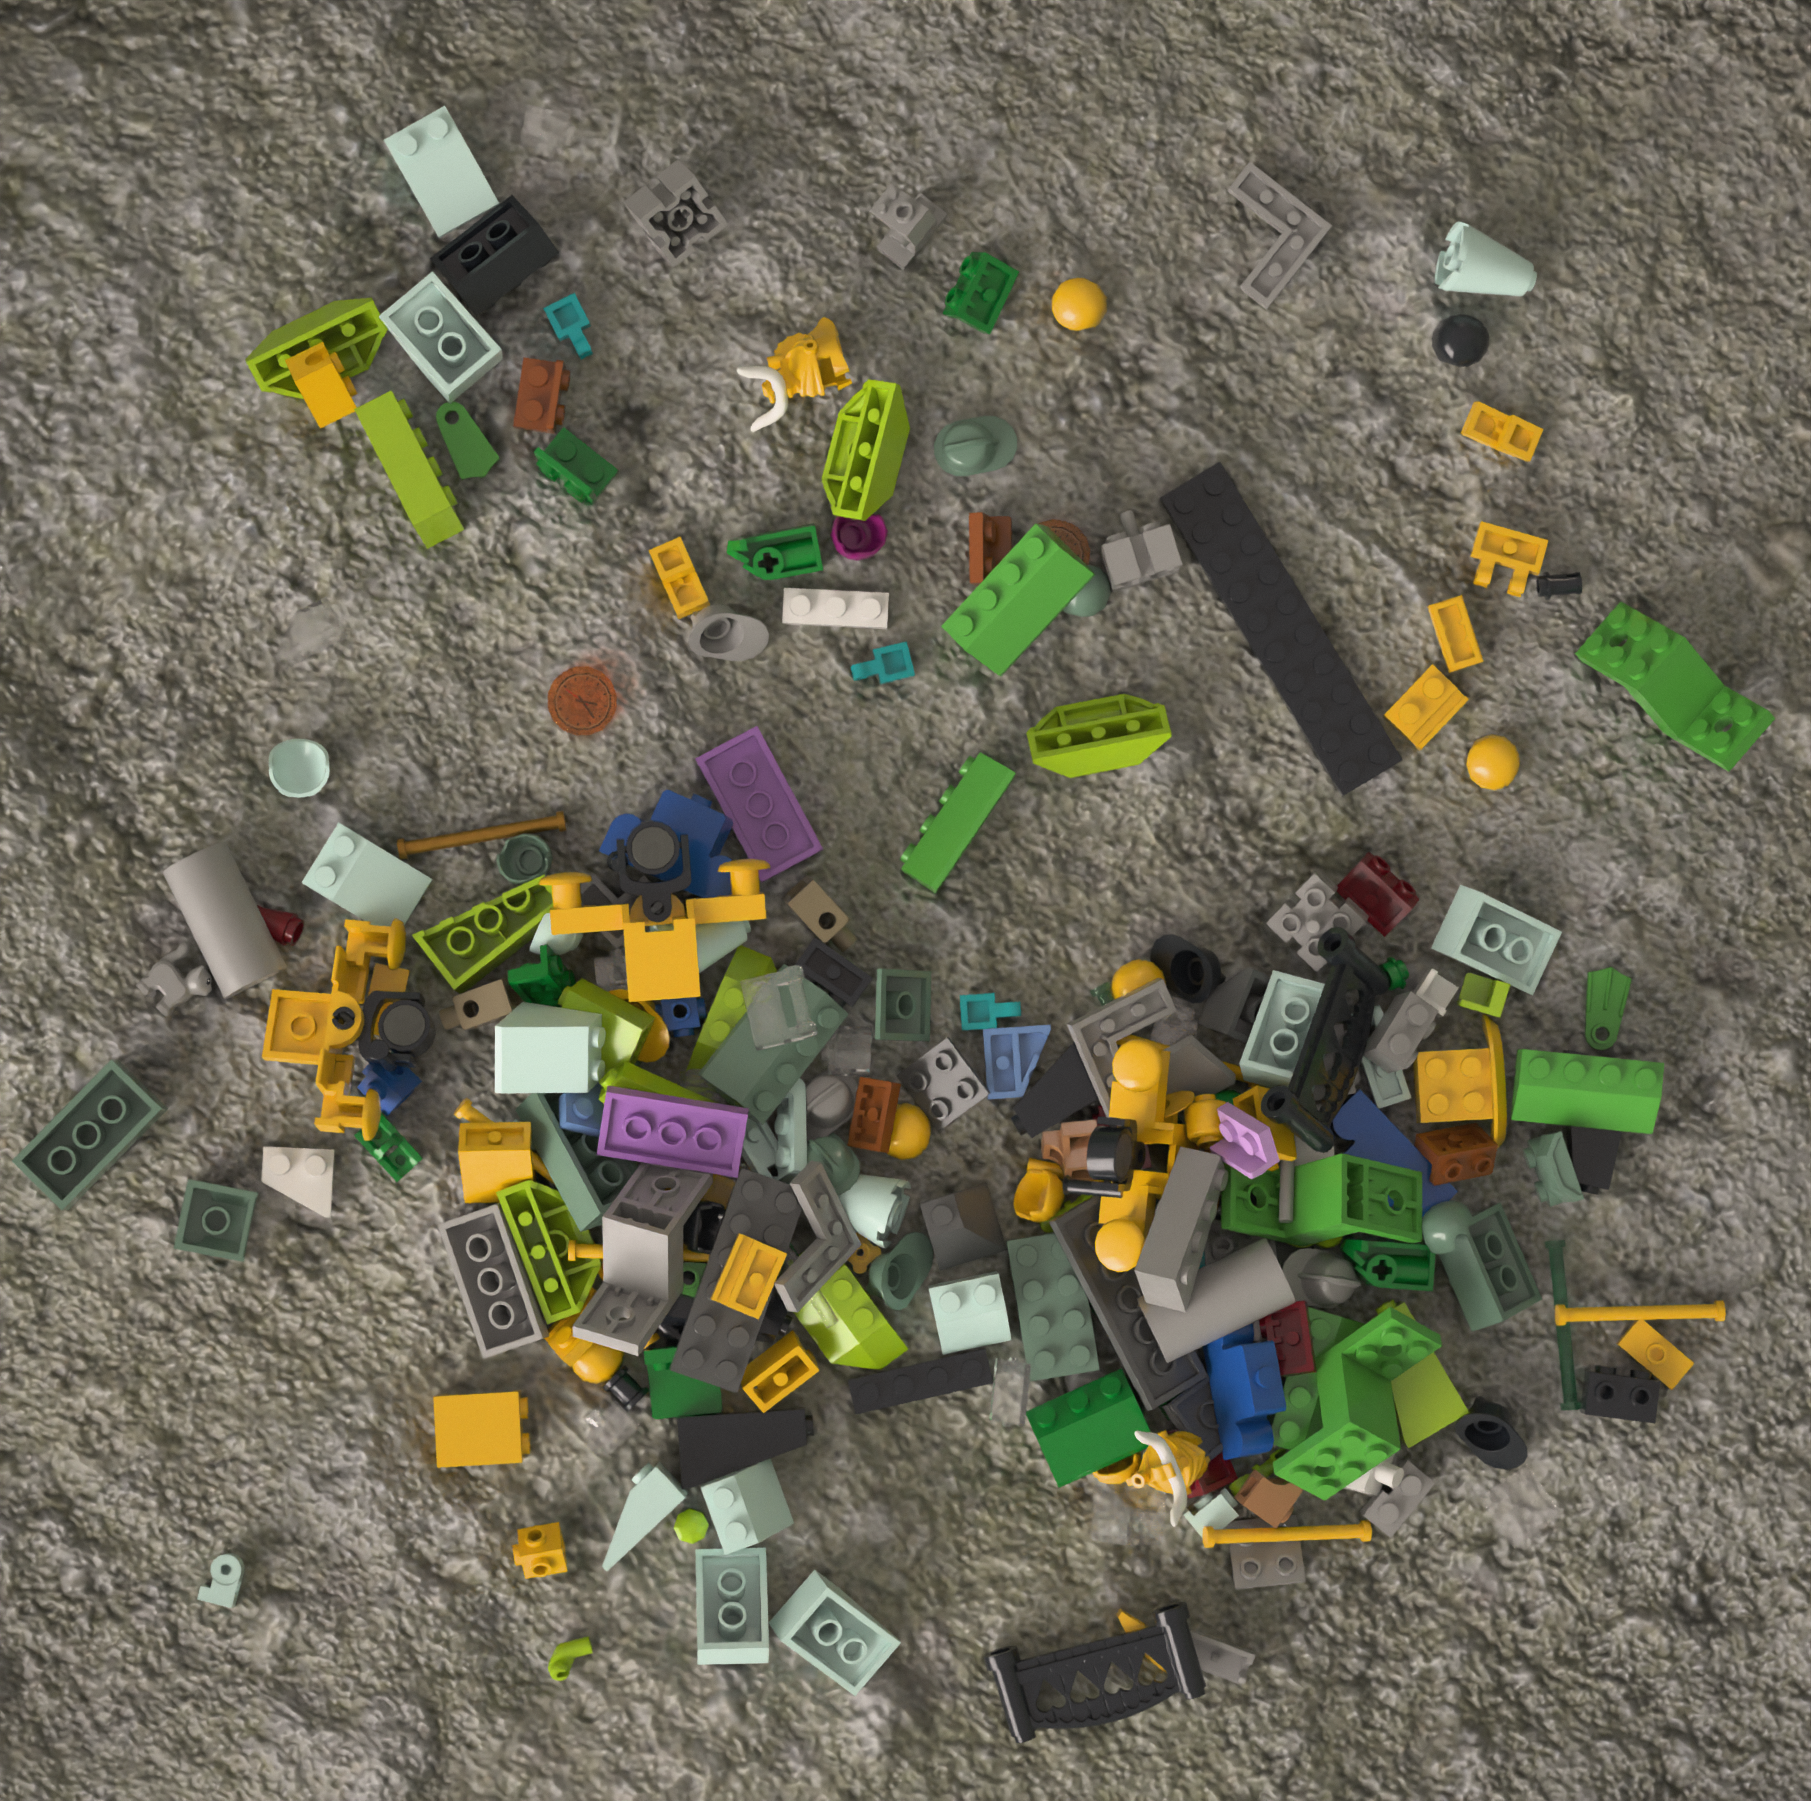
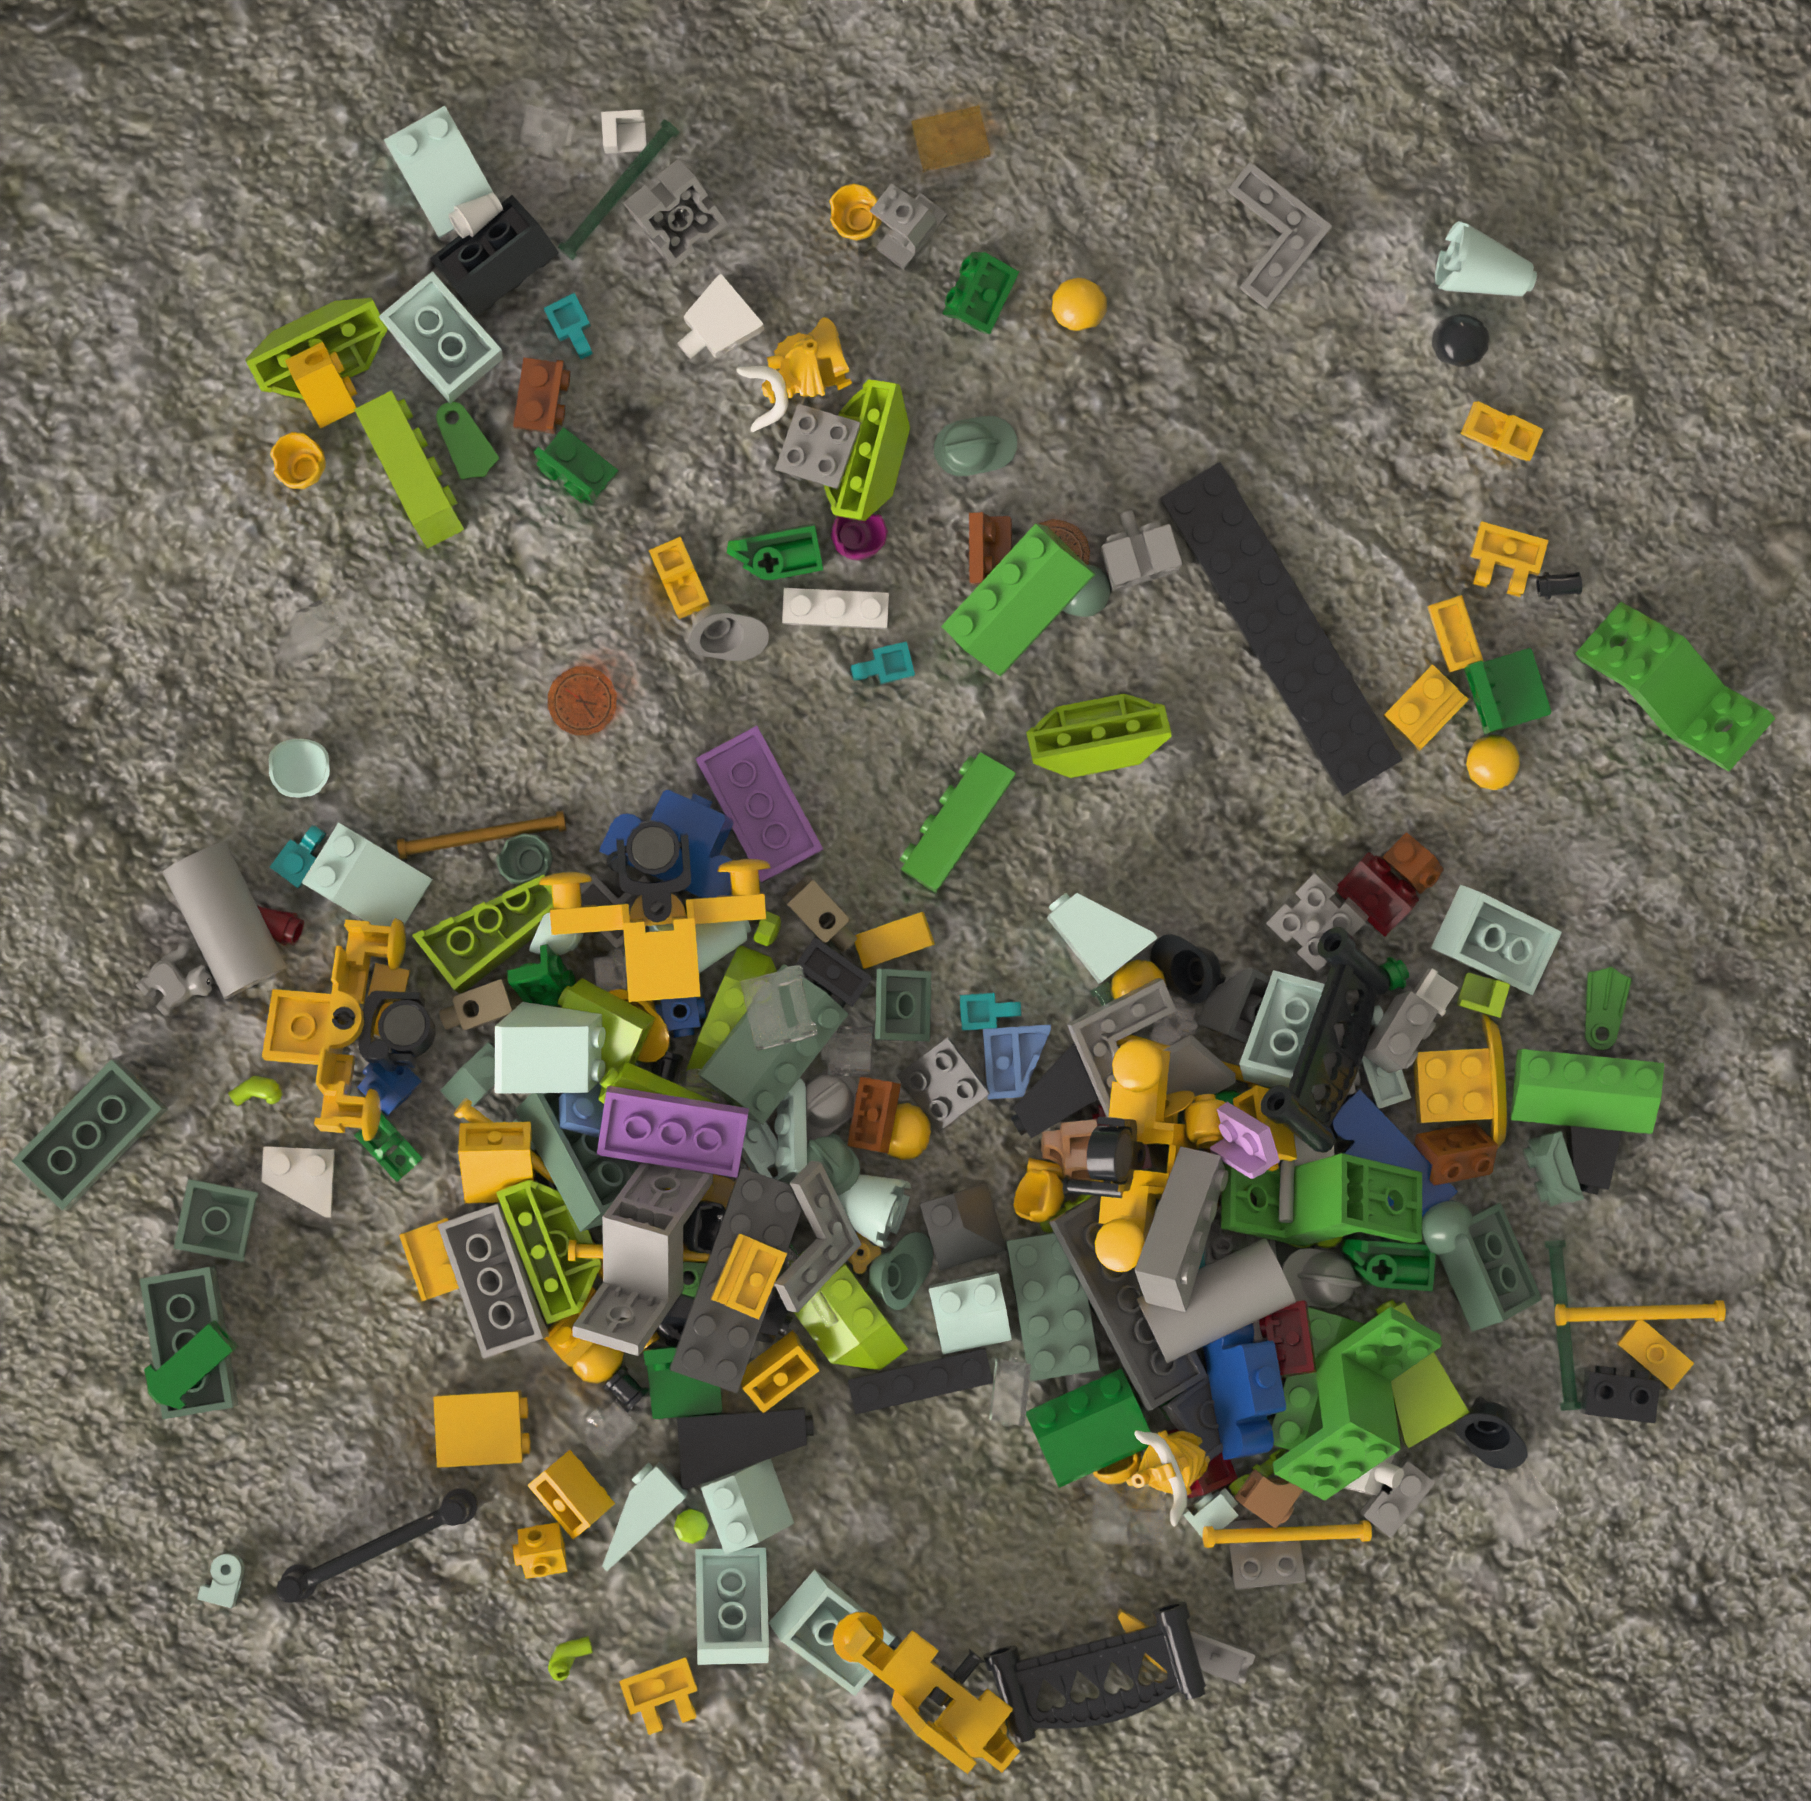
none -> sand green brick [140,1266,239,1419]
none -> green piece [144,1320,238,1410]
none -> lime arm [228,1076,283,1107]
none -> yellow hair [270,432,326,489]
none -> teal plate [270,825,326,888]
none -> black piece [276,1488,478,1603]
none -> yellow plate [399,1218,459,1301]
none -> sand green slope [440,1042,495,1108]
none -> white cone [449,192,503,238]
none -> yellow brick [527,1450,615,1539]
none -> clear green bar [557,119,680,261]
none -> white panel [601,110,647,154]
none -> yellow plate [619,1656,698,1735]
none -> black bush [651,1052,684,1083]
none -> white torso [677,274,765,359]
none -> lime tile [753,911,781,947]
none -> light grey hinge [775,404,861,489]
none -> yellow hair [830,183,882,241]
none -> yellow piece [832,1612,1020,1774]
none -> yellow slope [854,911,935,969]
none -> clear yellow plate [911,105,991,172]
none -> light aqua slope [1047,893,1157,984]
none -> dark orange bracket [1382,832,1444,894]
none -> green bracket [1464,648,1551,735]

